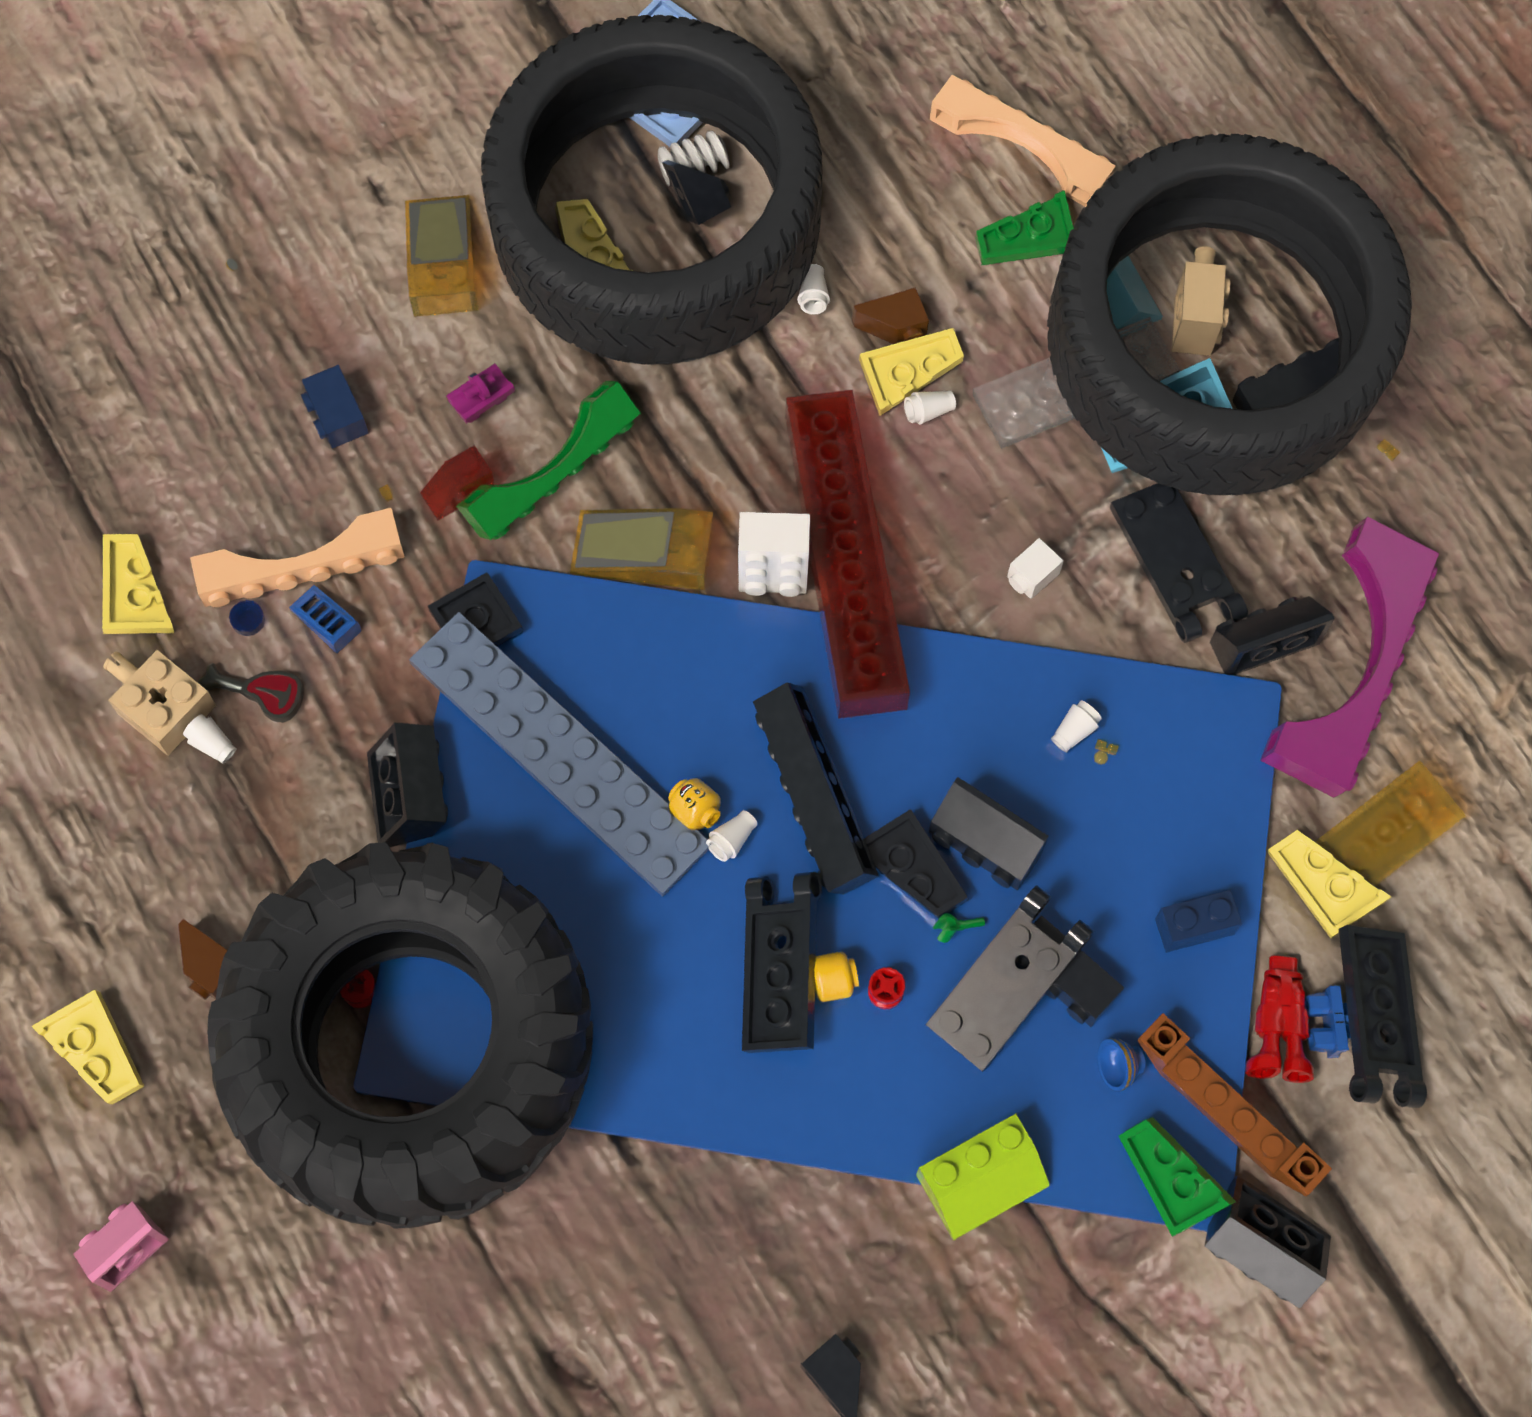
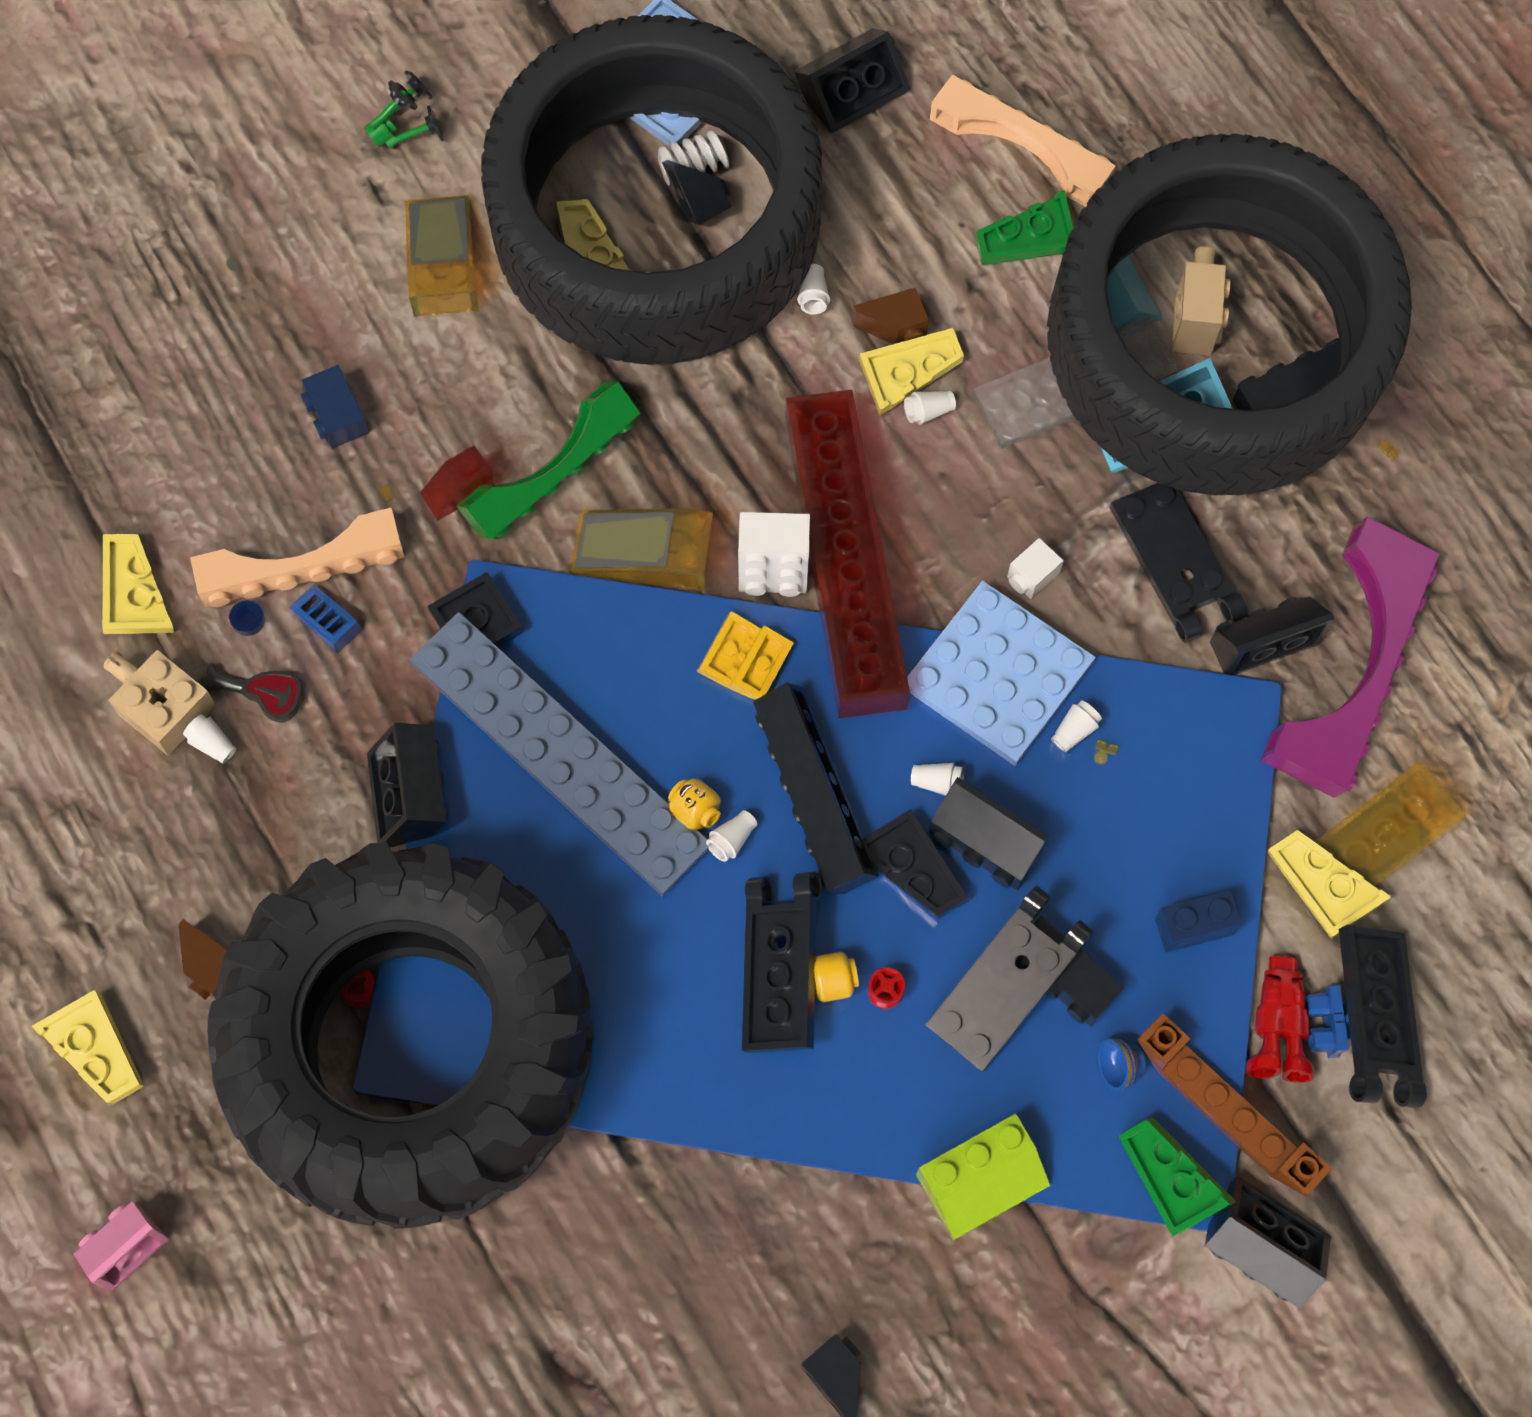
magenta hips [446,363,515,424] -> none
green hand [932,913,985,943] -> none
none -> plant [364,70,445,149]
none -> yellow slope [697,611,793,700]
none -> black slope [794,28,911,133]
none -> light blue plate [902,580,1096,766]
none -> white cone [911,762,964,796]

